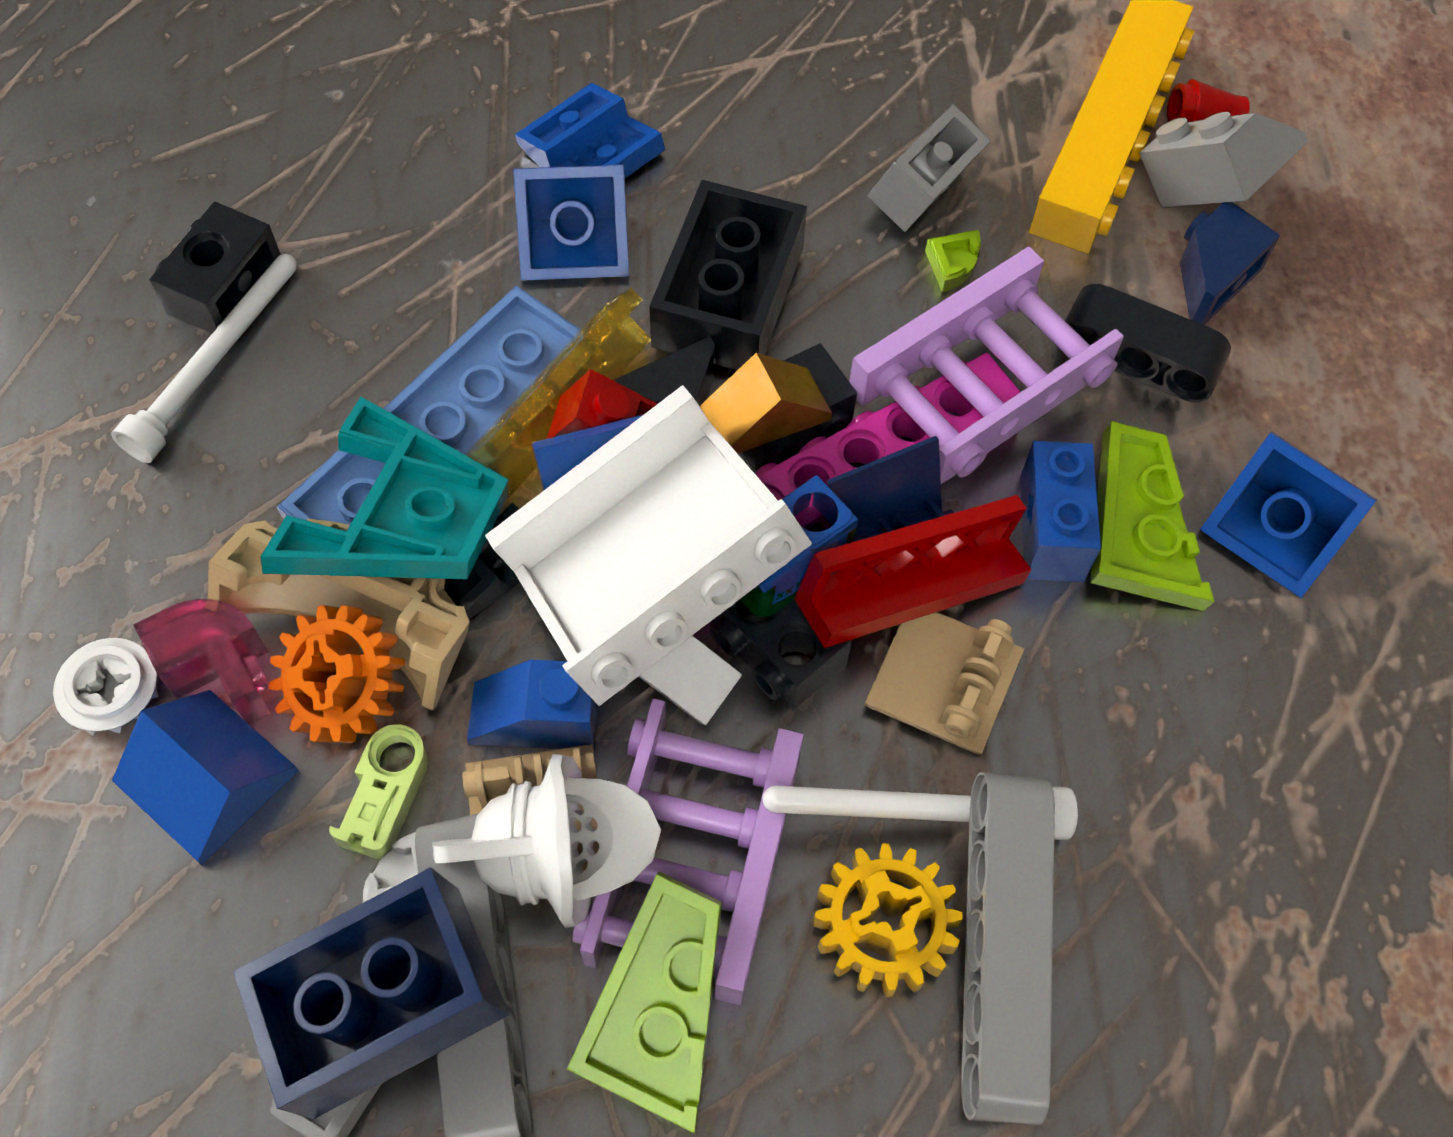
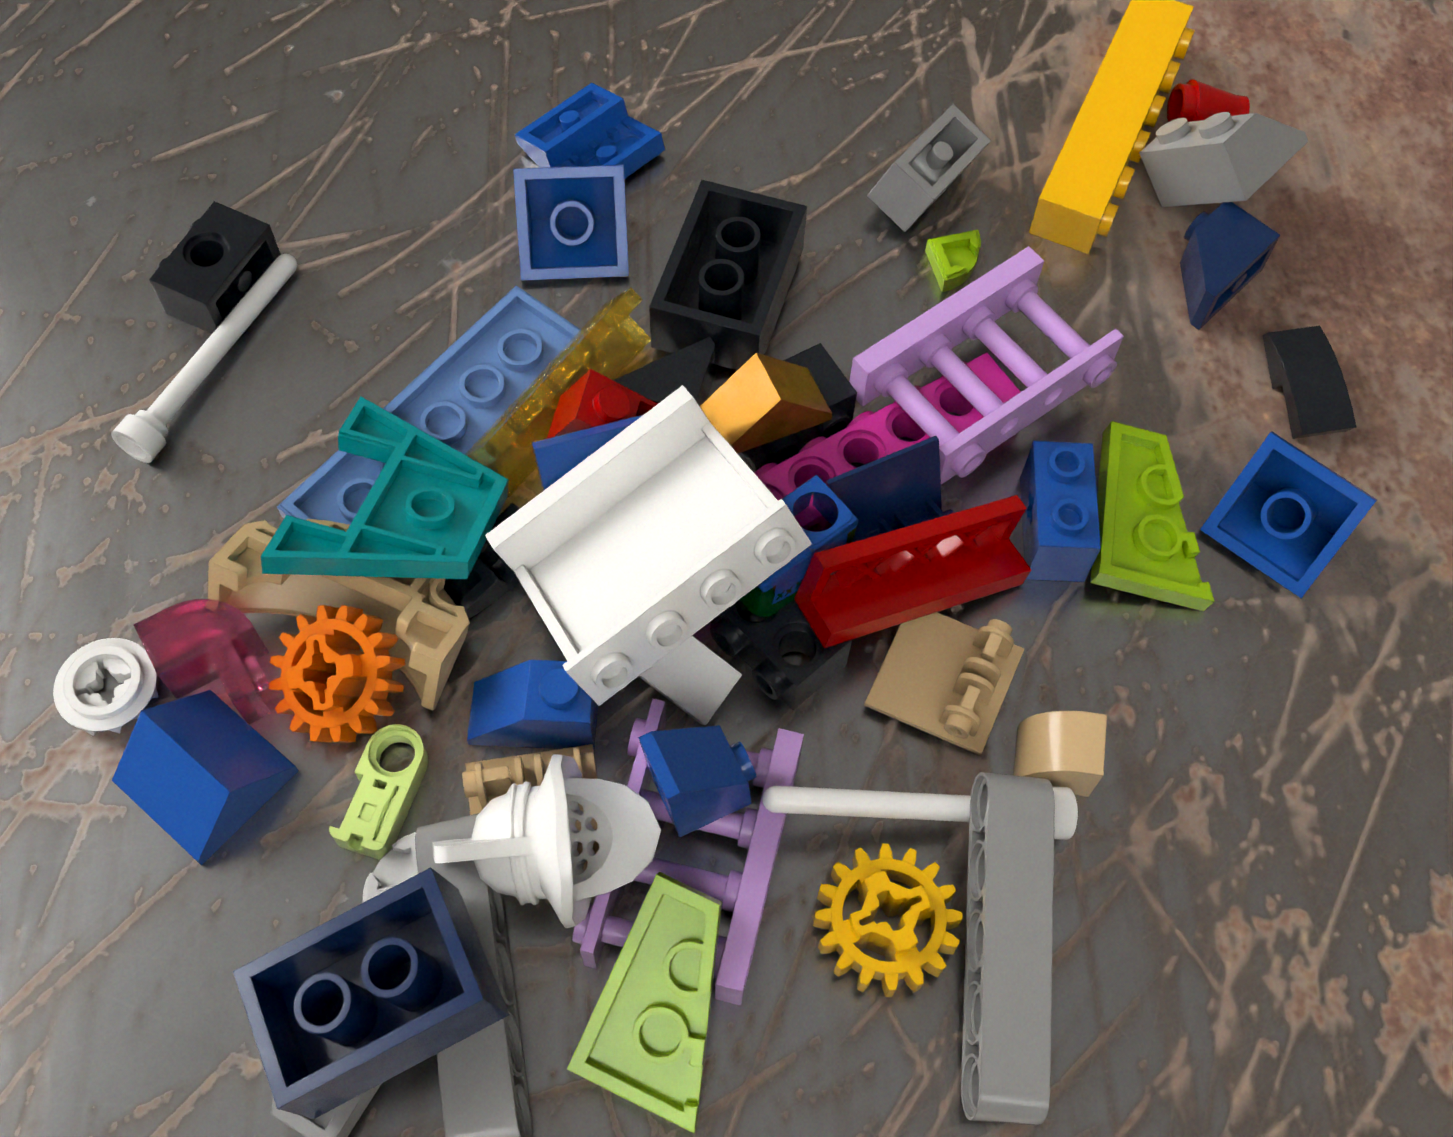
black beam [1065,284,1231,402] -> none
none -> blue slope [638,725,757,838]
none -> tan brick [1013,711,1107,797]
none -> black slope [1262,325,1357,439]

